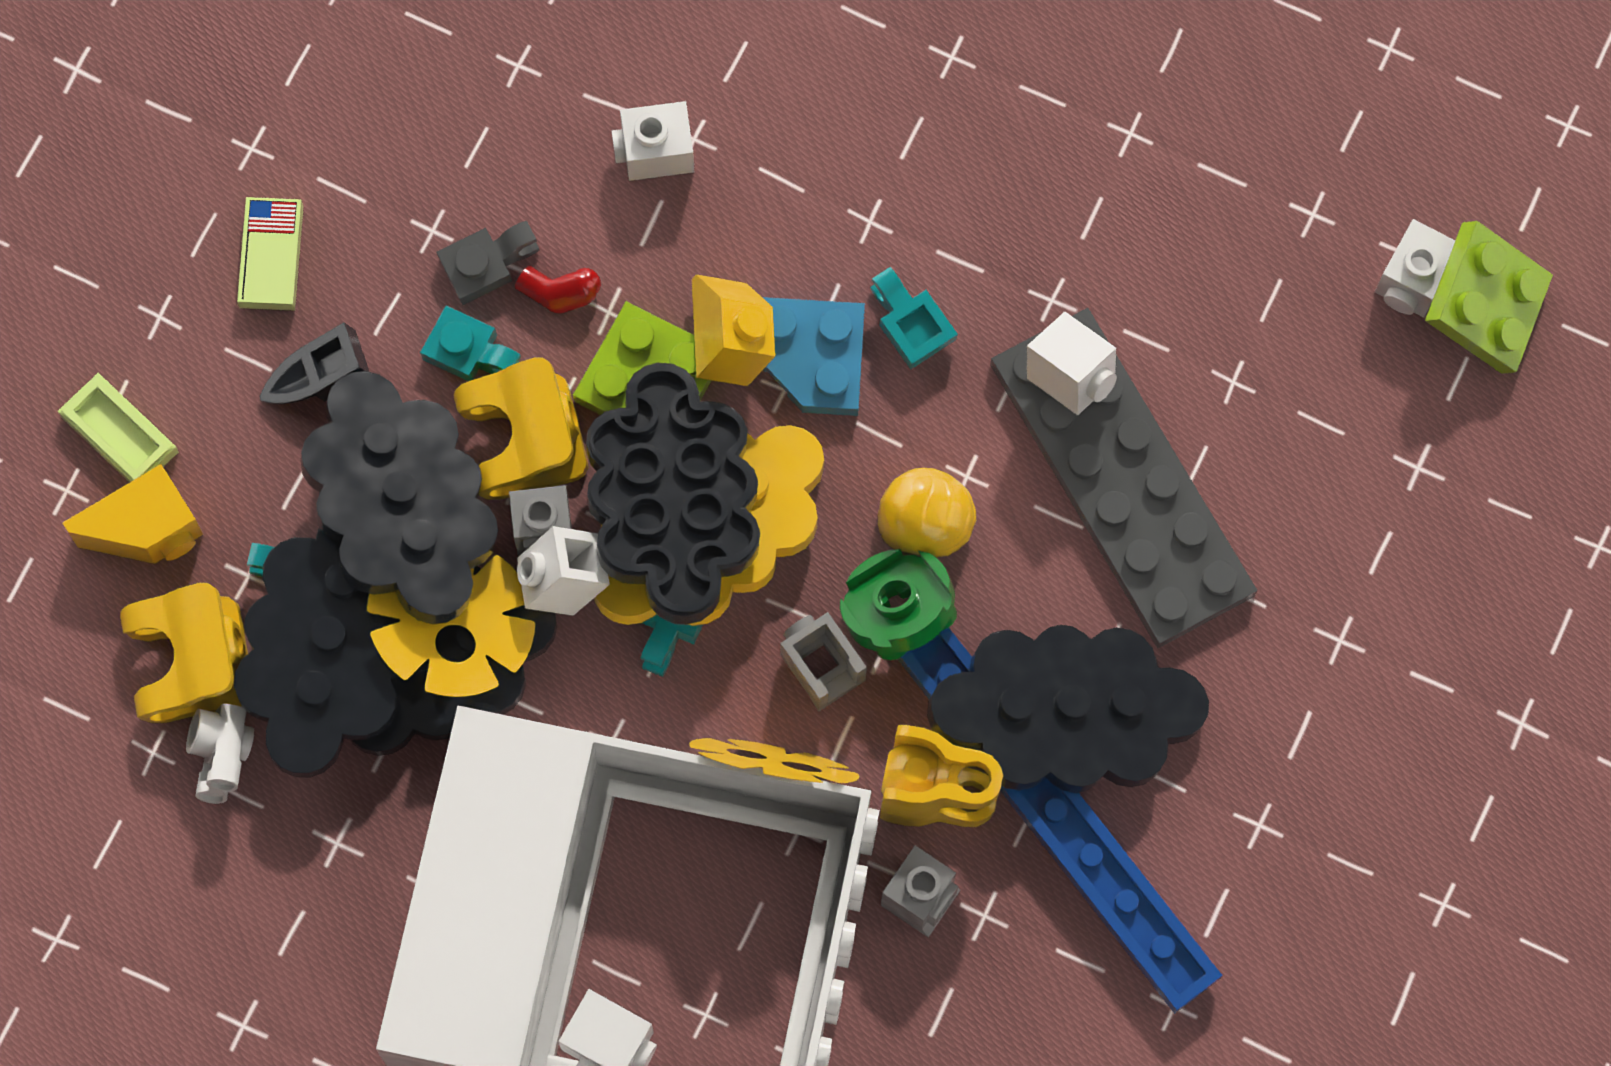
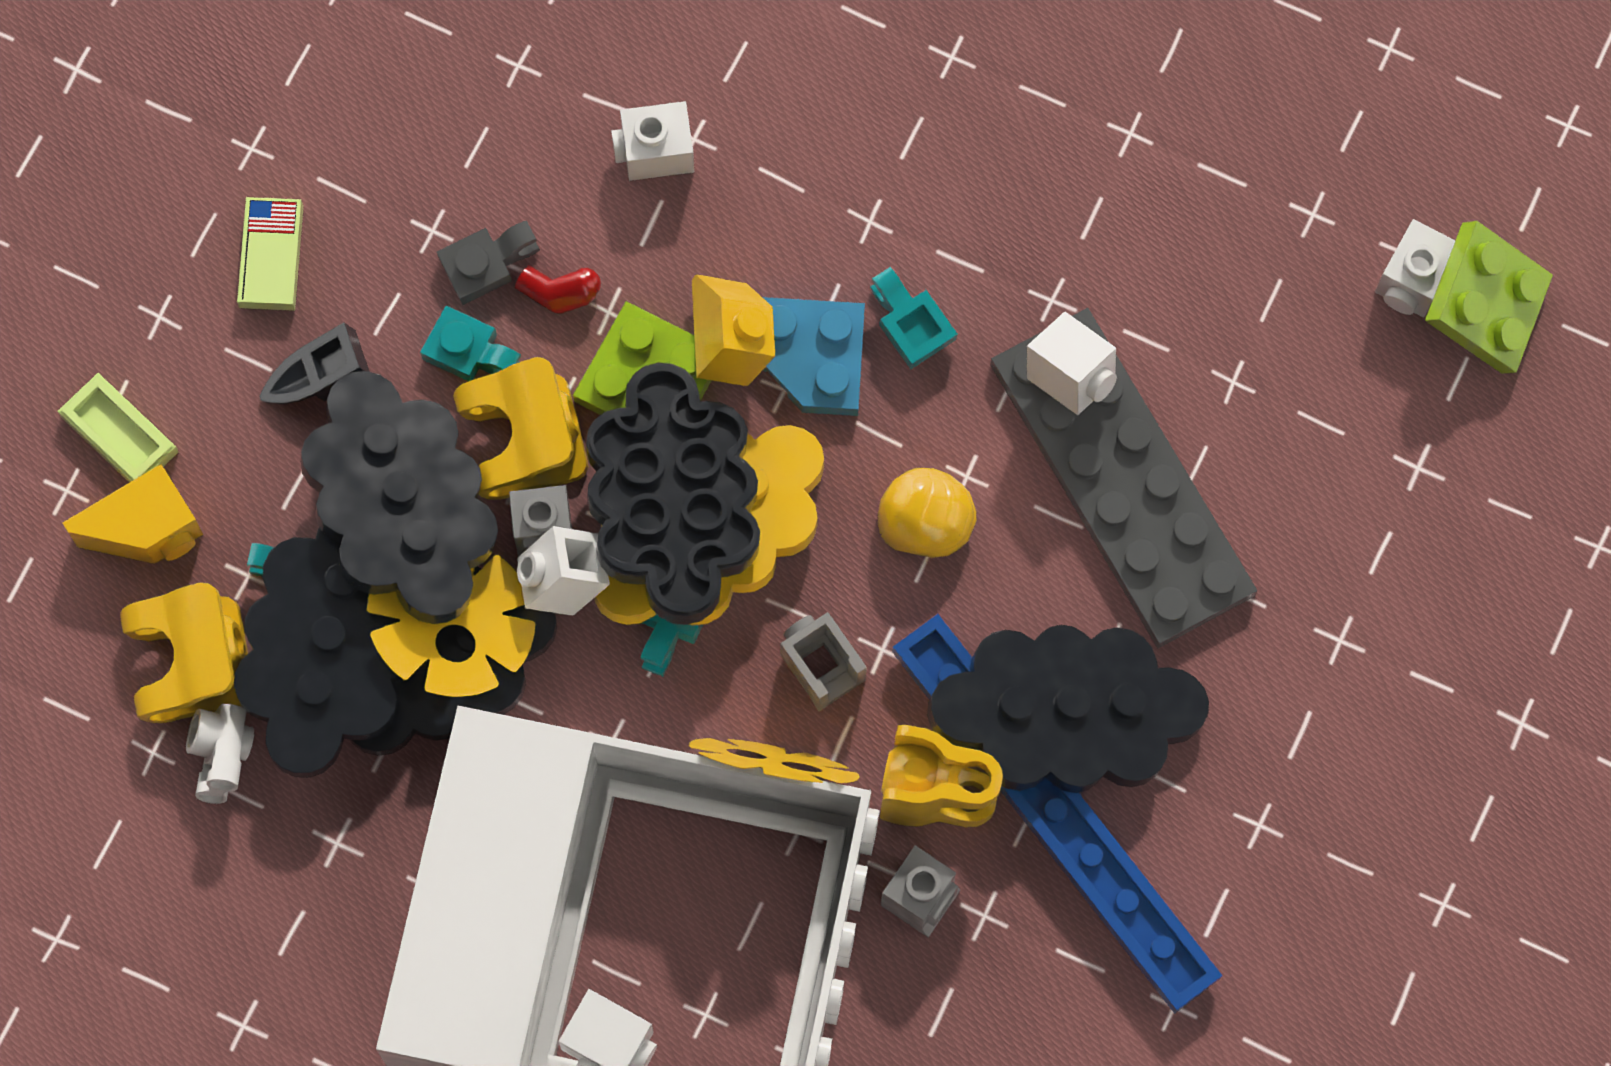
green plate [840,549,957,660] -> none

